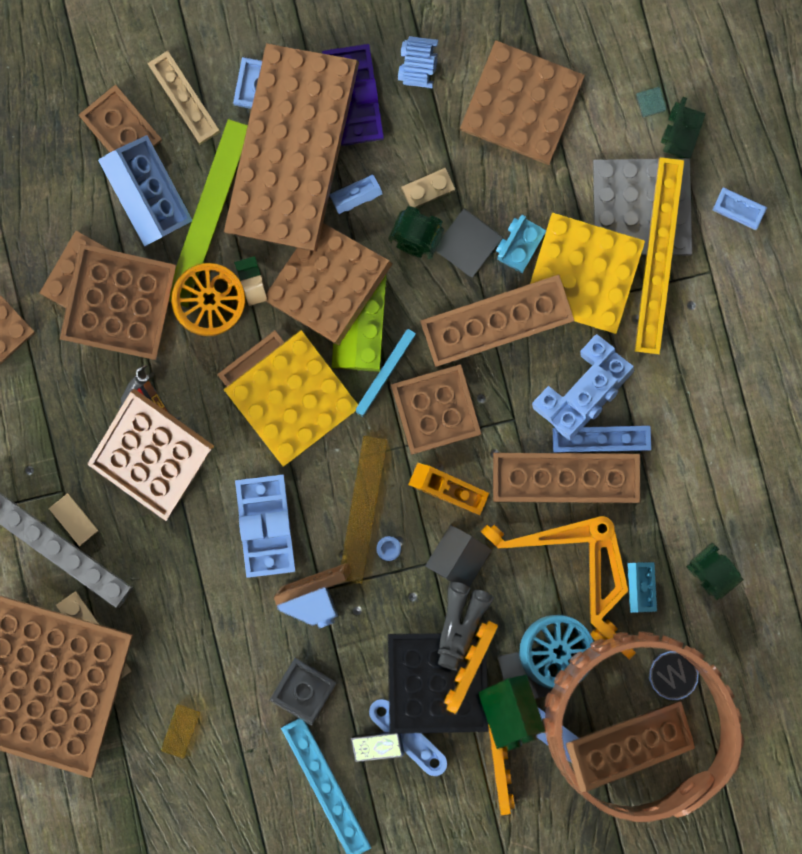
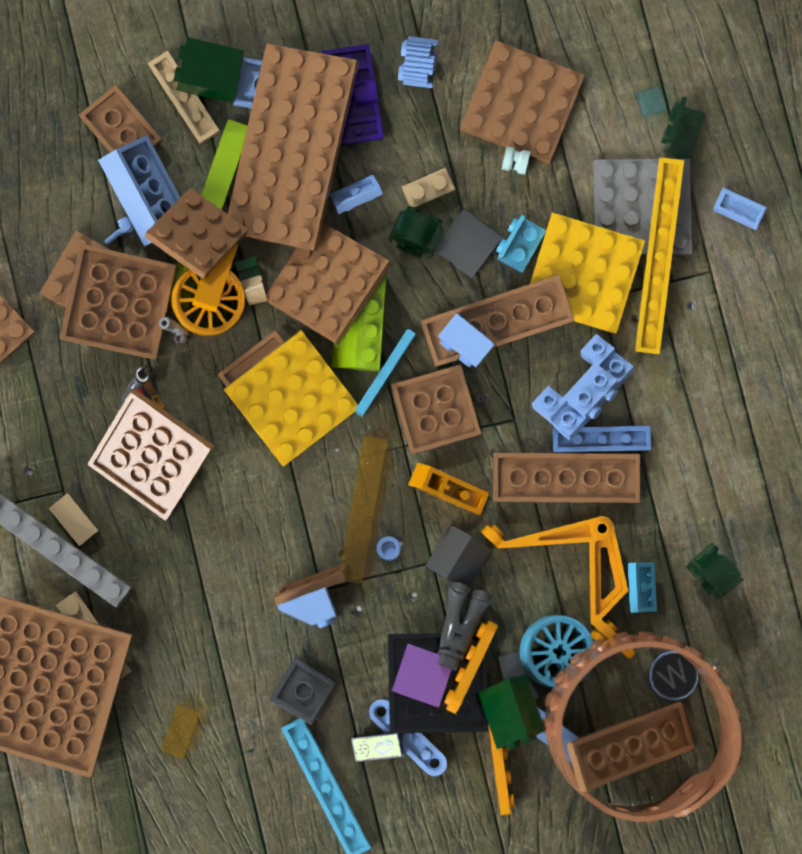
light blue plate [235,475,296,578] -> none
none -> light blue hand [104,217,134,245]
none -> medium nougat plate [145,188,248,279]
none -> light grey arm [159,317,189,344]
none -> dark green brick [173,37,244,103]
none -> light orange tile [192,243,239,312]
none -> medium lavender tile [392,644,451,707]
none -> light blue brick [438,313,495,368]
none -> light aqua wheel [501,146,530,175]

